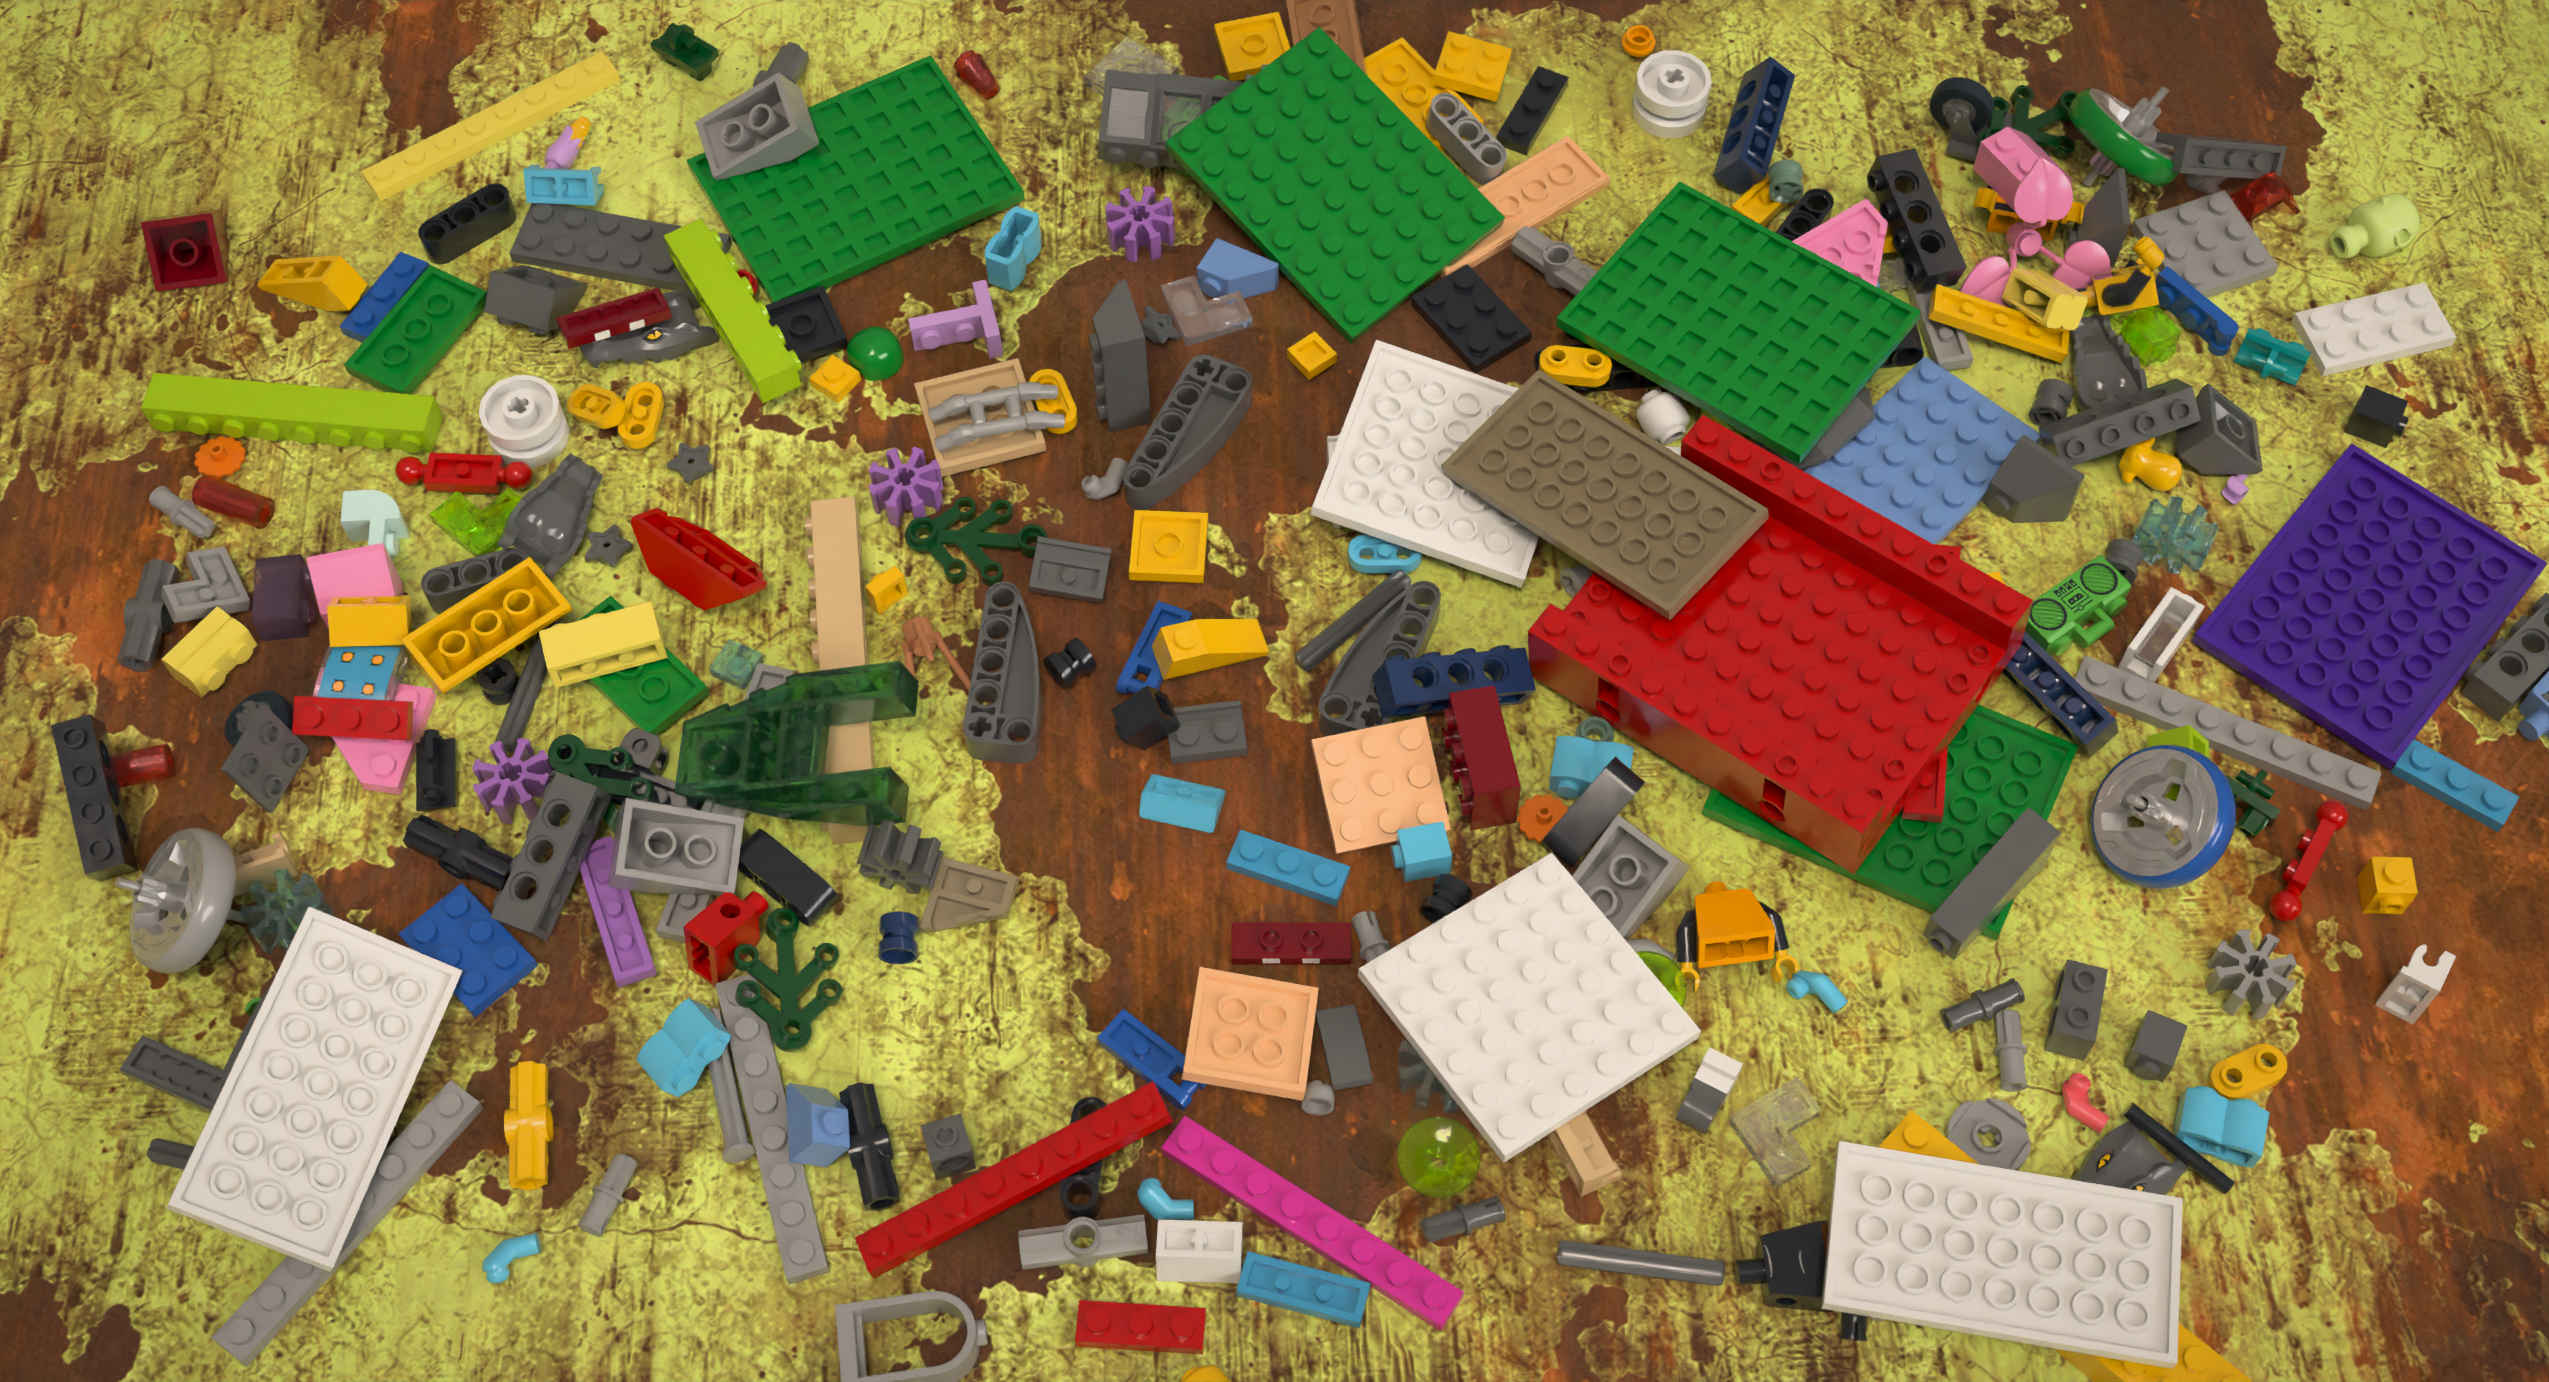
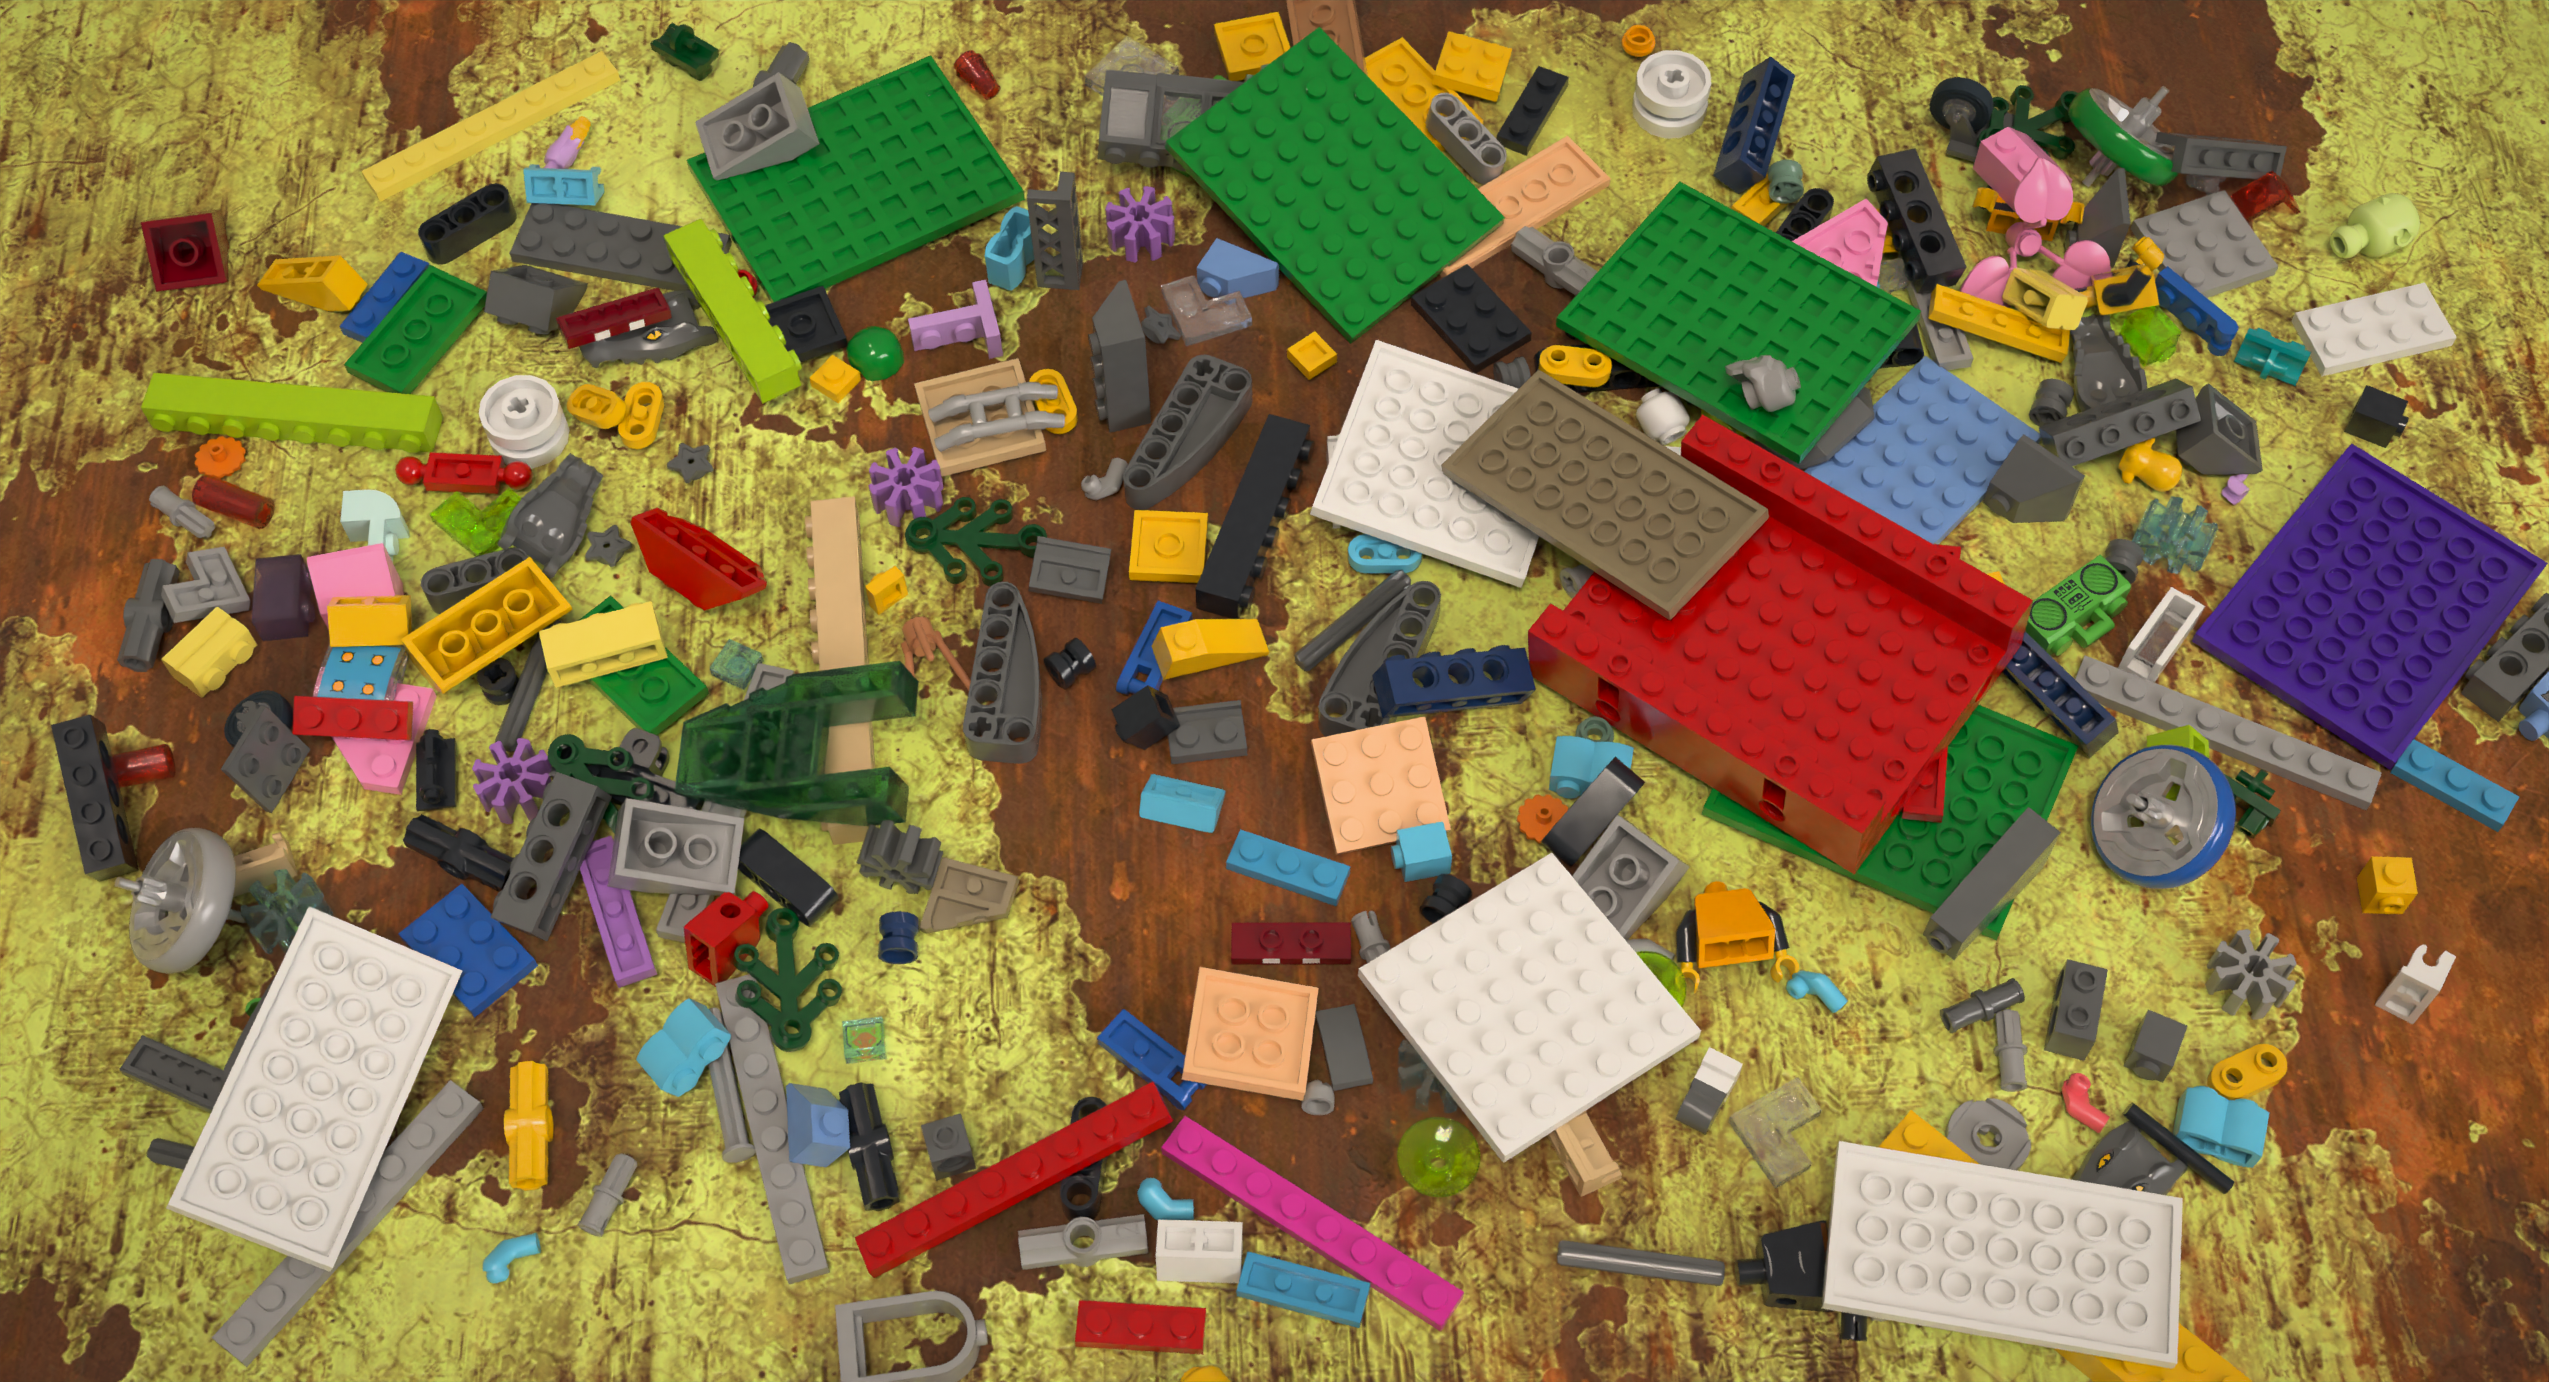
dark grey axle [1420,1195,1505,1242] -> none
dark red brick [1441,685,1521,831] -> none
red plate [2269,800,2348,922] -> none
none -> clear light blue tile [842,1016,887,1064]
none -> dark grey fence [1027,172,1084,290]
none -> black brick [1195,414,1315,619]
none -> dark grey wheel [1493,356,1531,389]
none -> light grey head [1725,355,1801,412]

